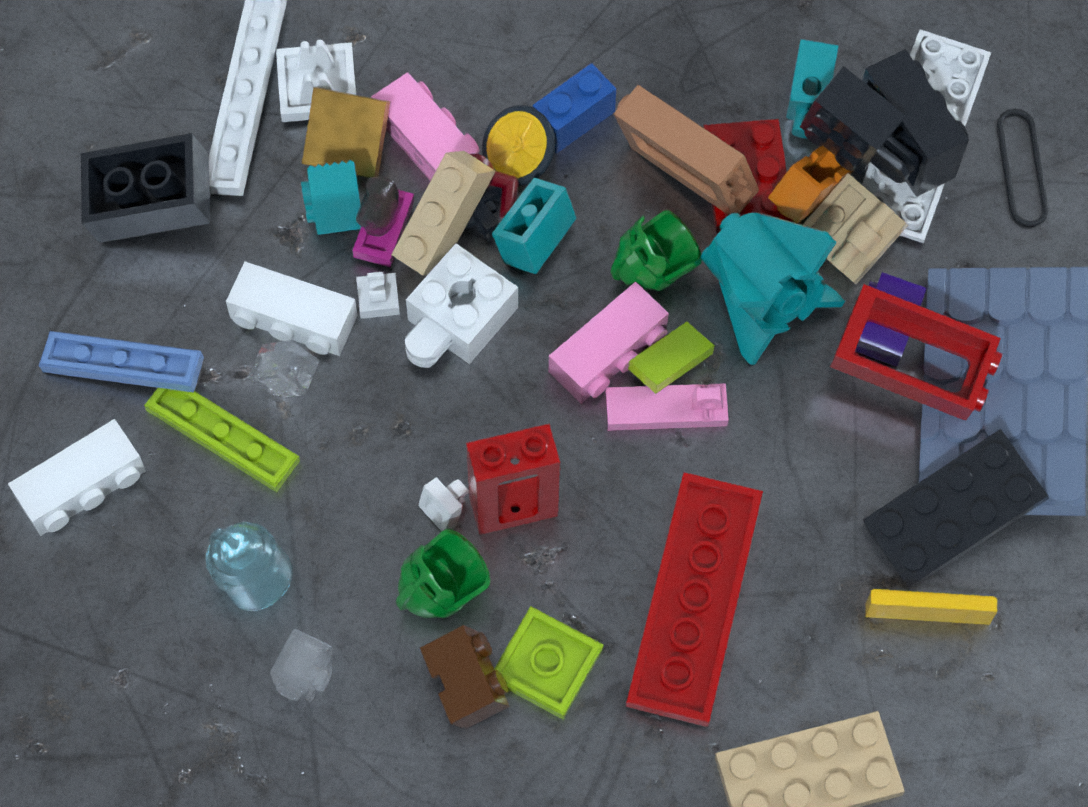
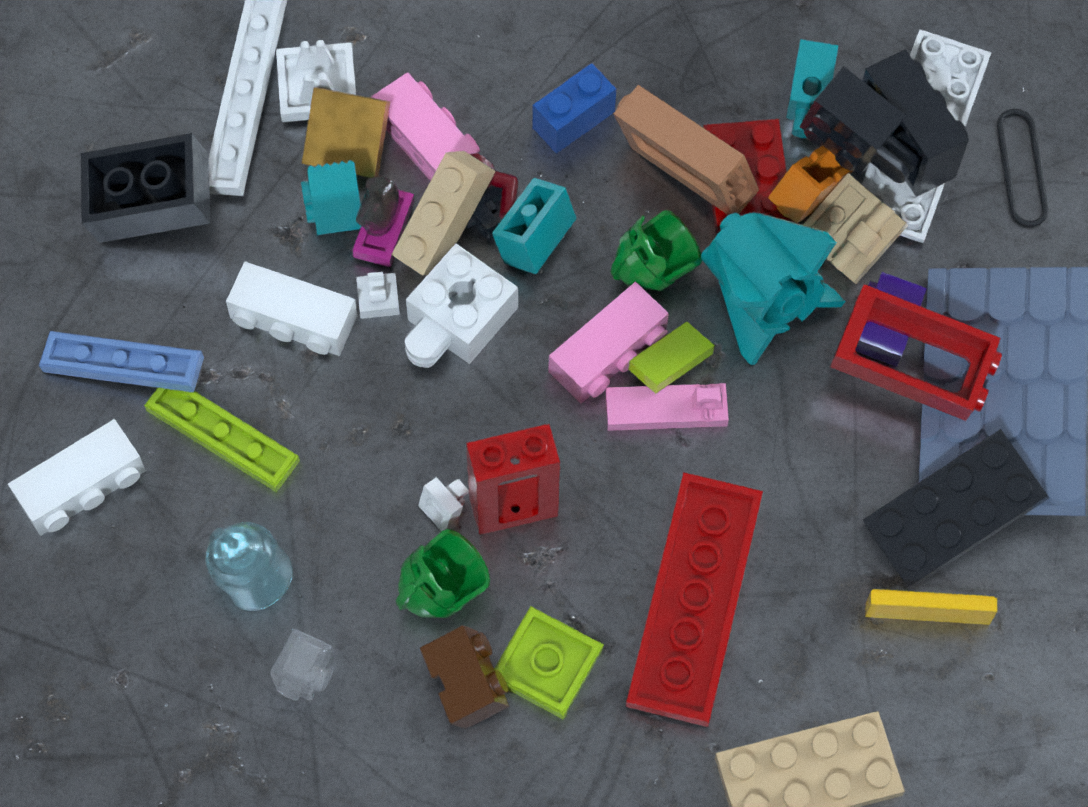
clear brick [247,340,320,398] -> none
yellow wheel [482,105,556,186] -> none

